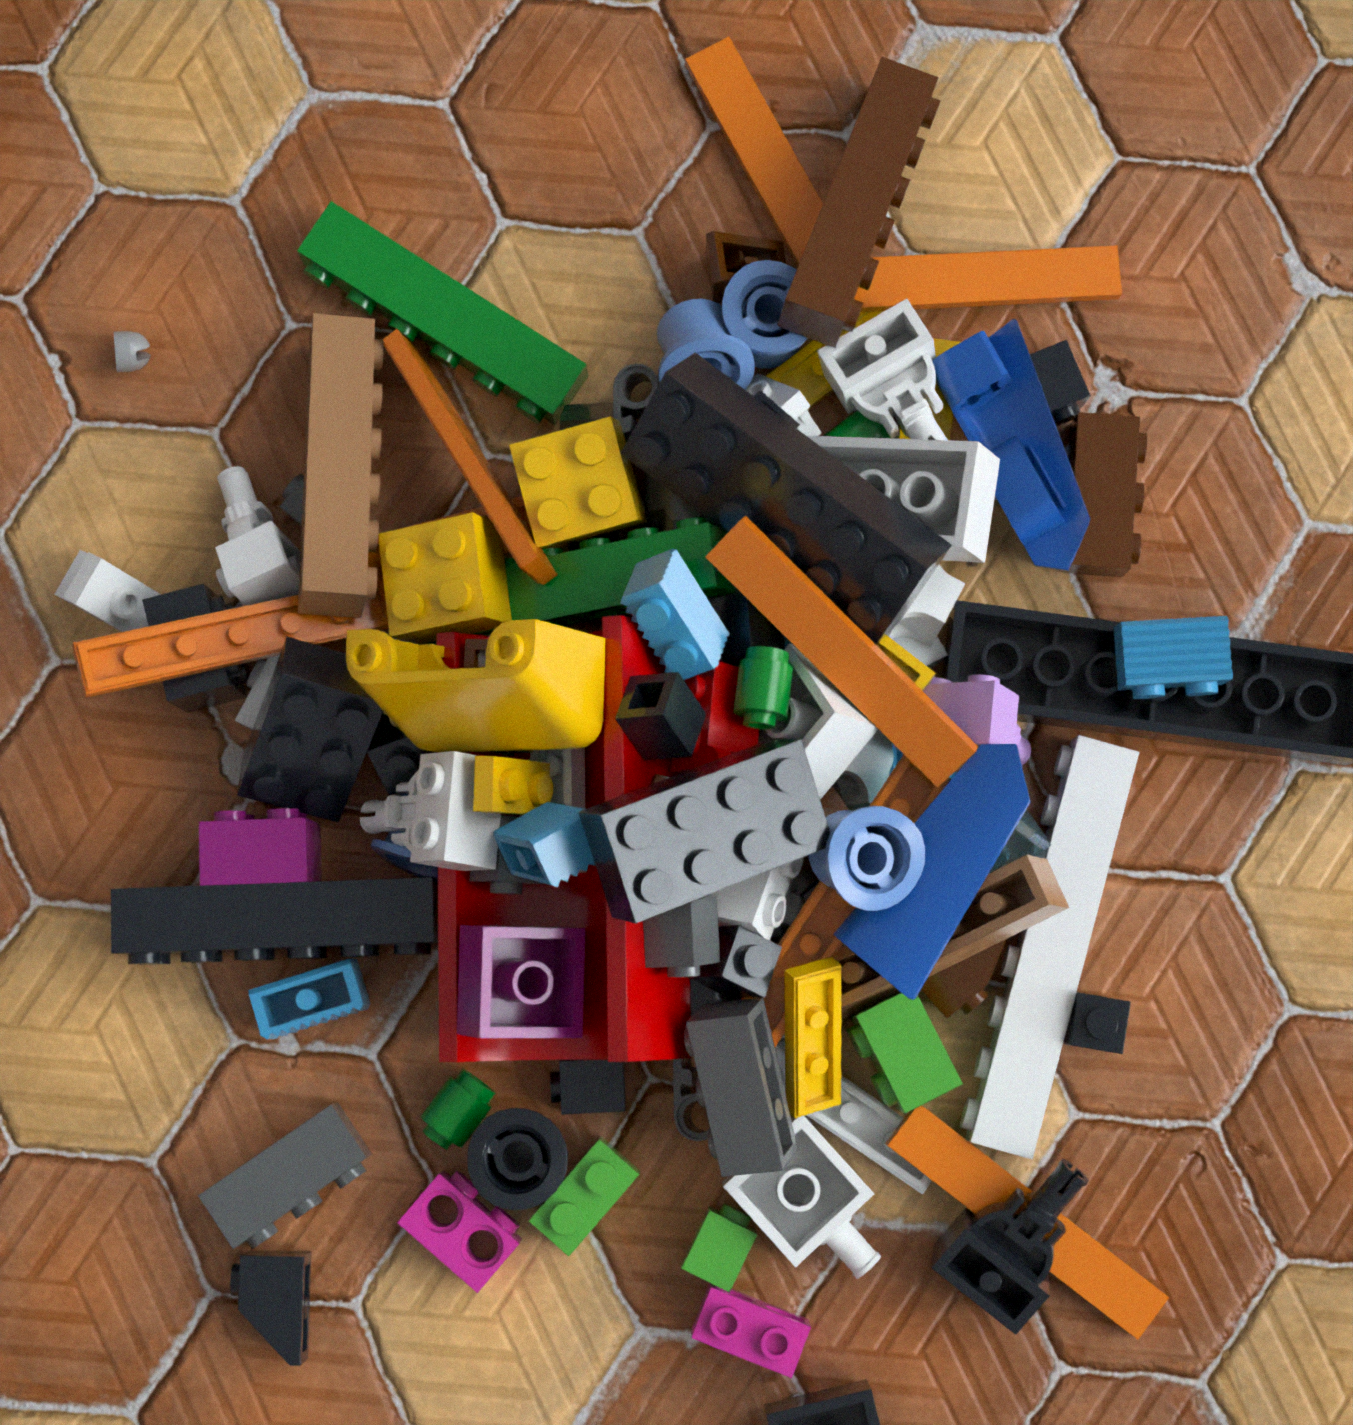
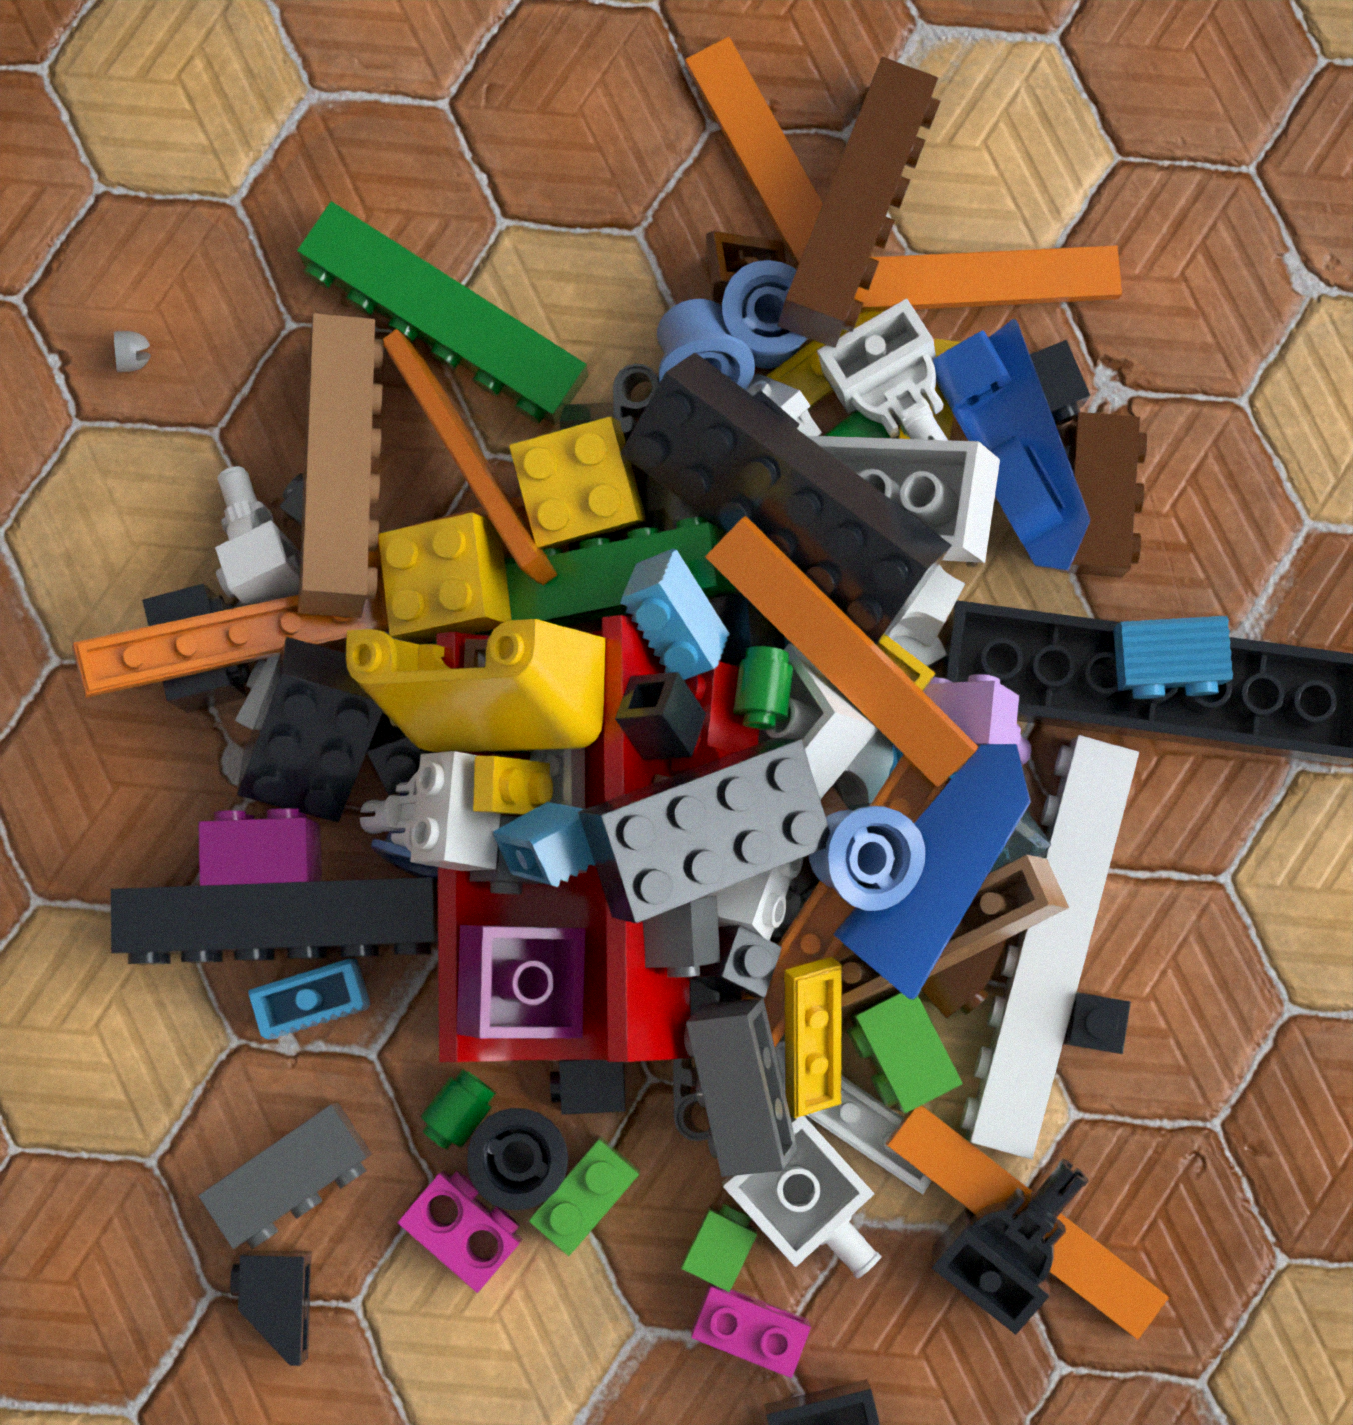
white brick [55,550,161,632] -> none

